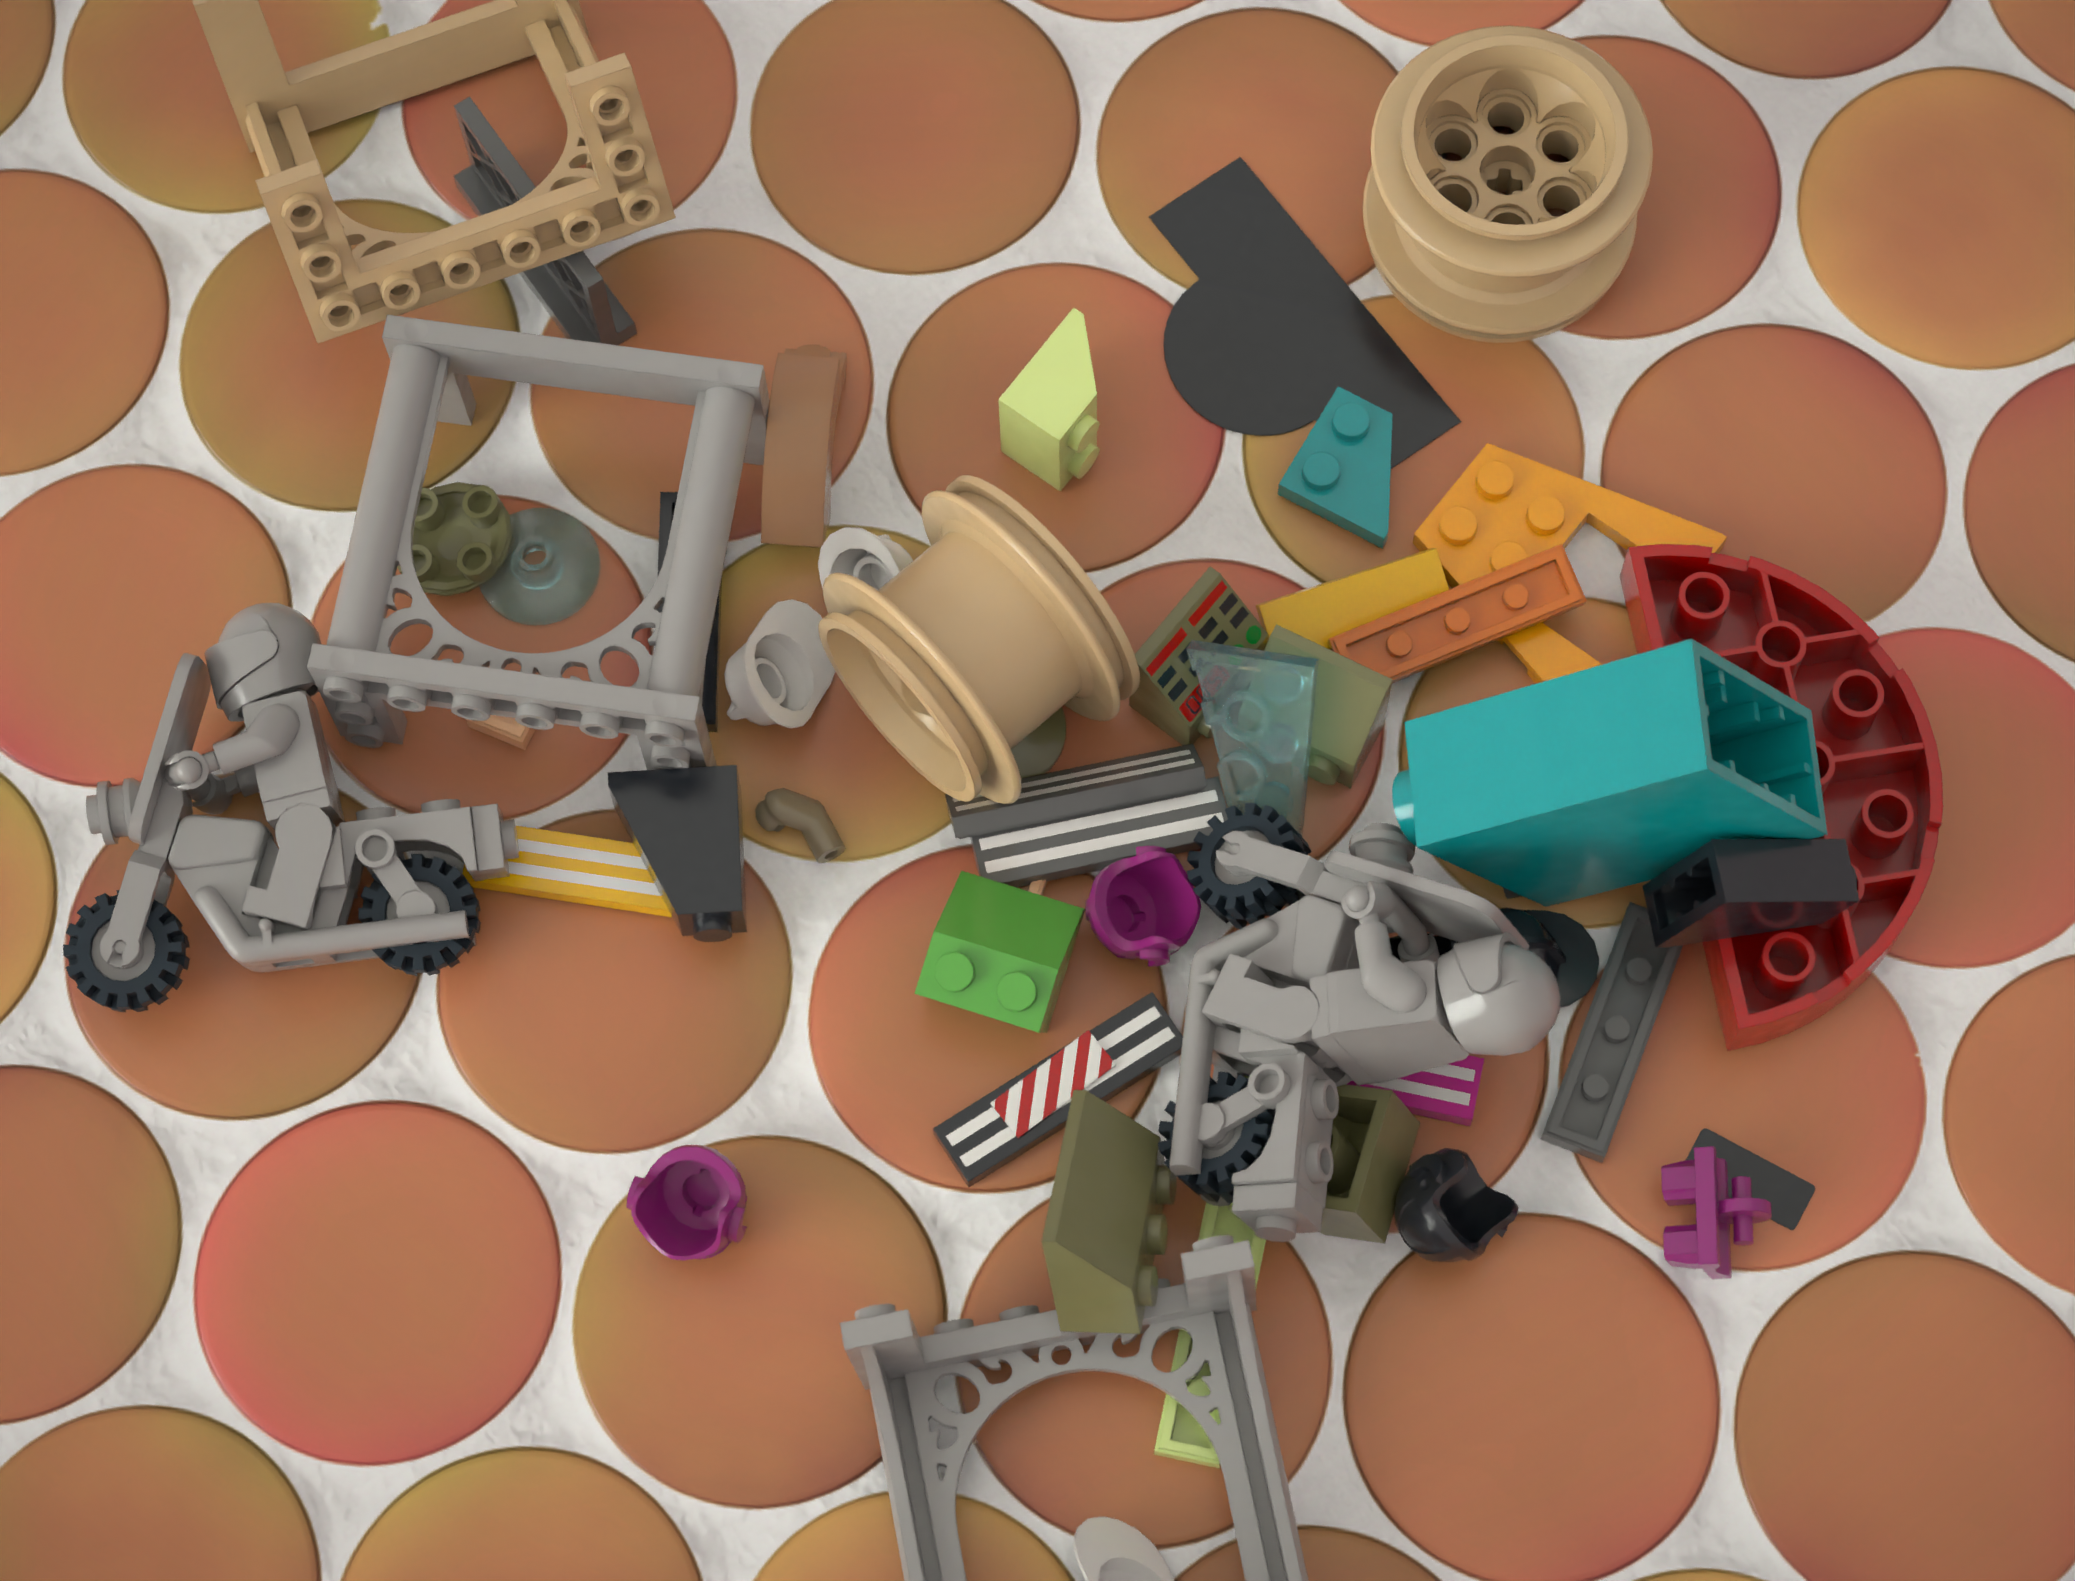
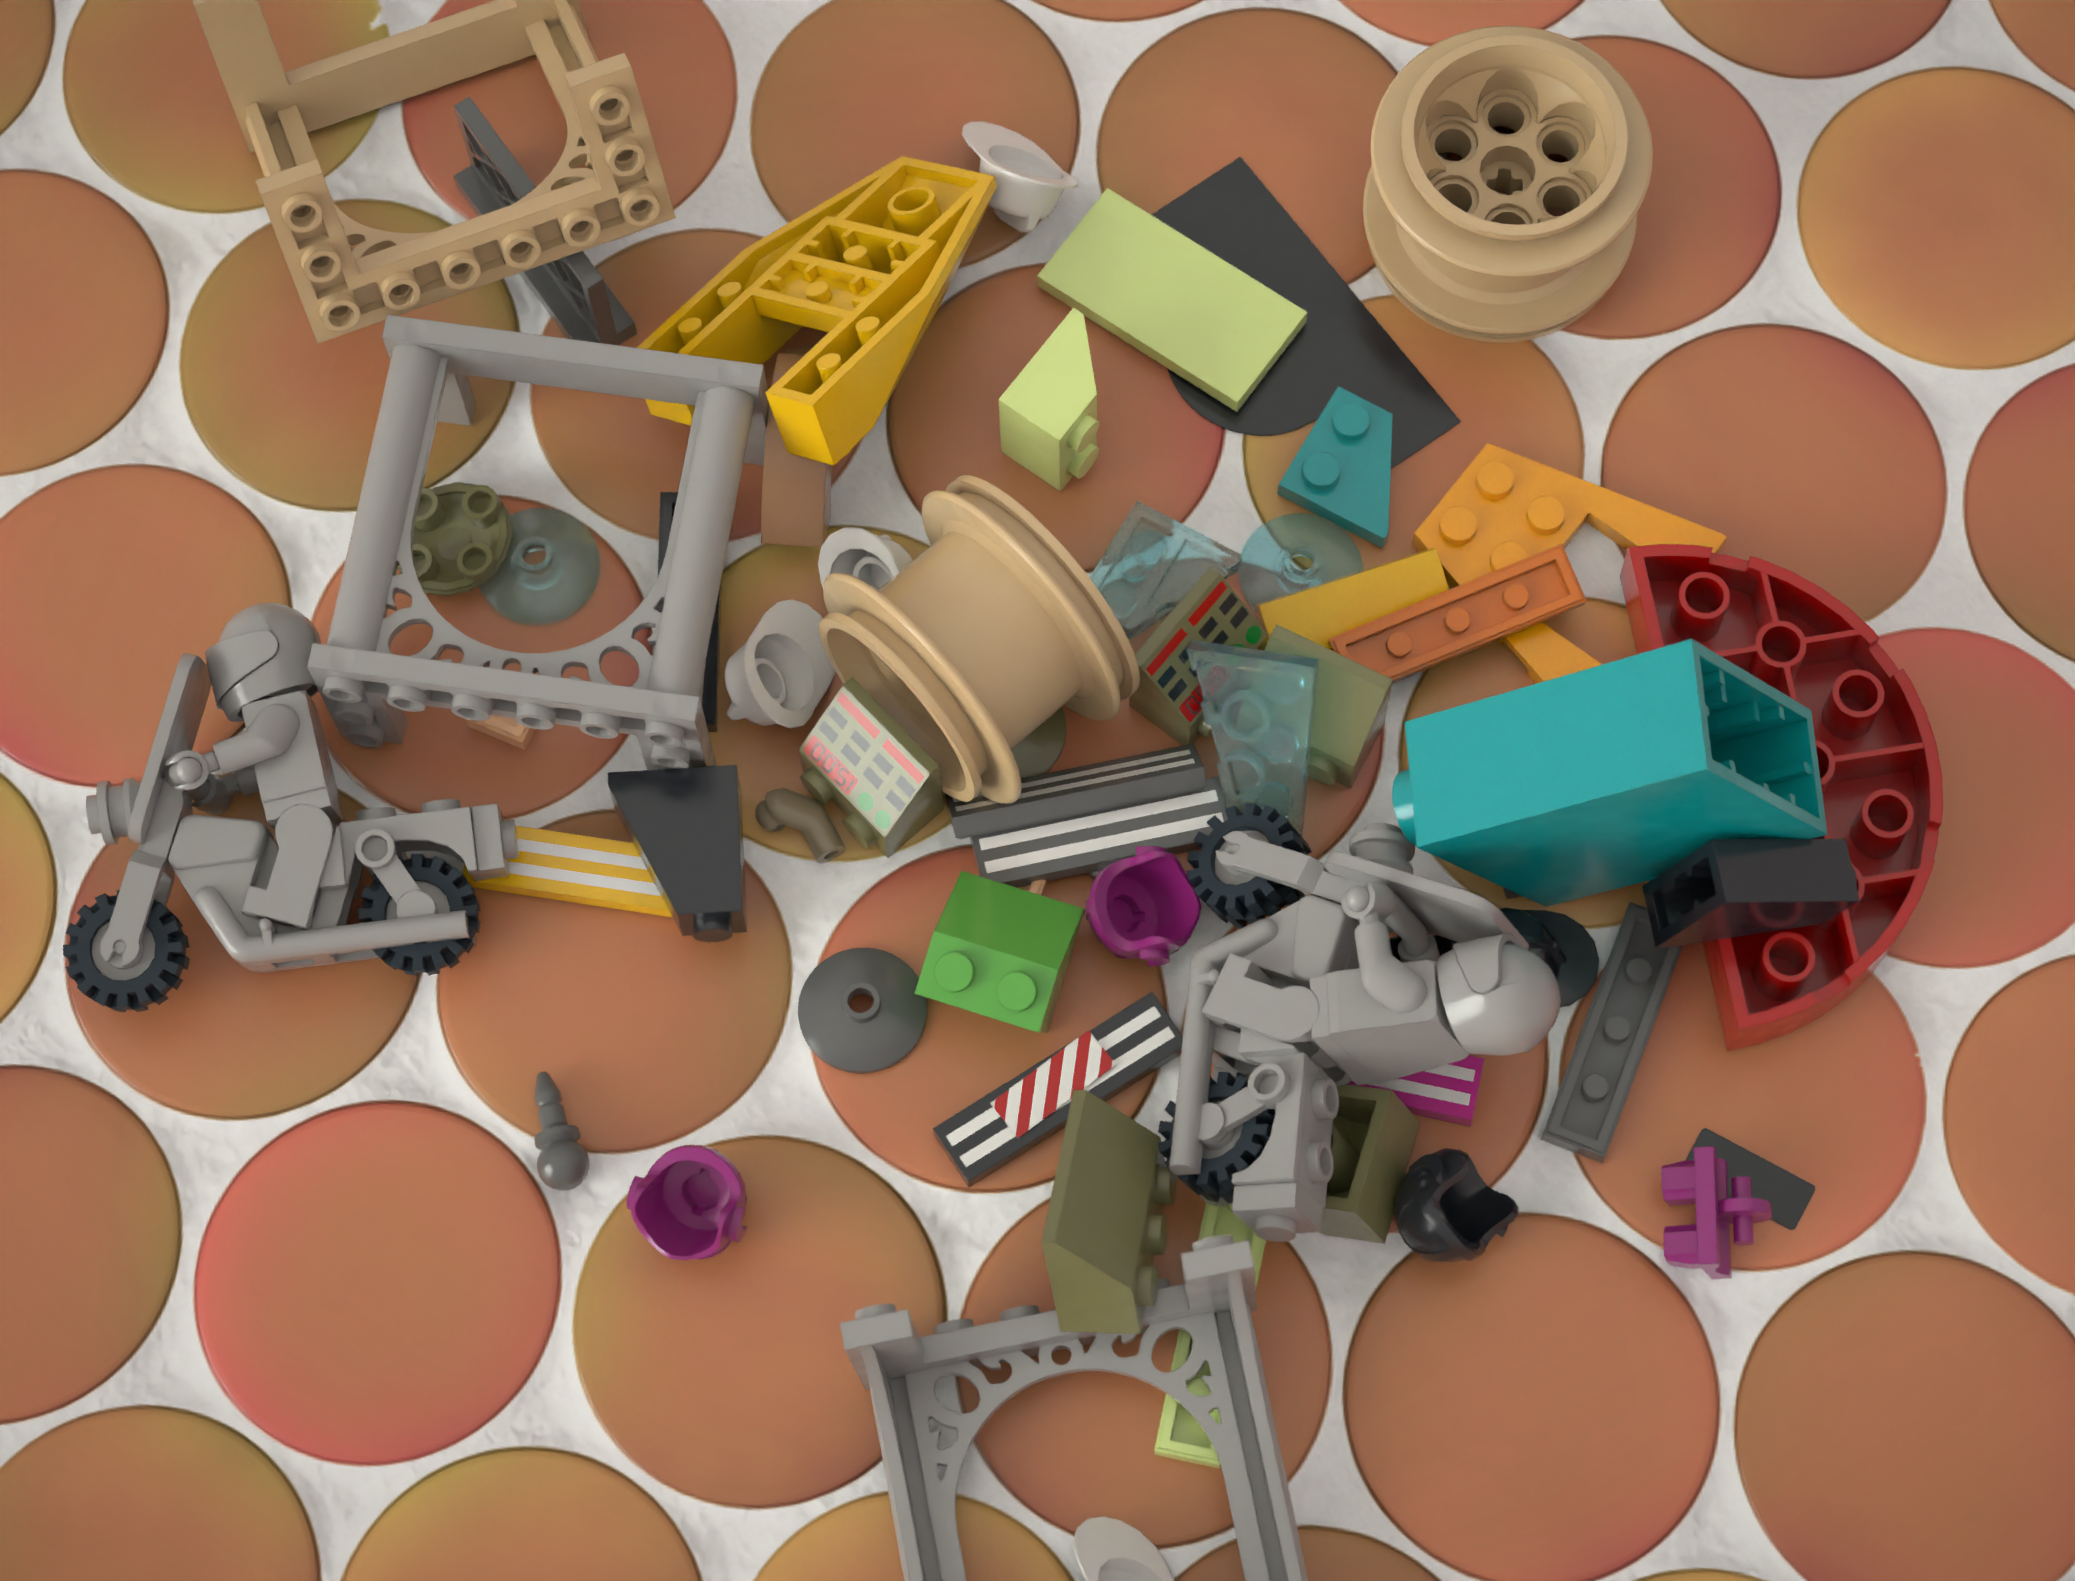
none -> dark grey bar [534,1072,590,1191]
none -> yellow wedge [637,156,997,466]
none -> dark grey dish [798,948,927,1074]
none -> olive slope [799,677,944,858]
none -> white piece [962,122,1078,233]
none -> yellowish green tile [1037,188,1307,412]
none -> clear light blue wing [1090,501,1242,639]
none -> clear light blue dish [1238,513,1363,615]

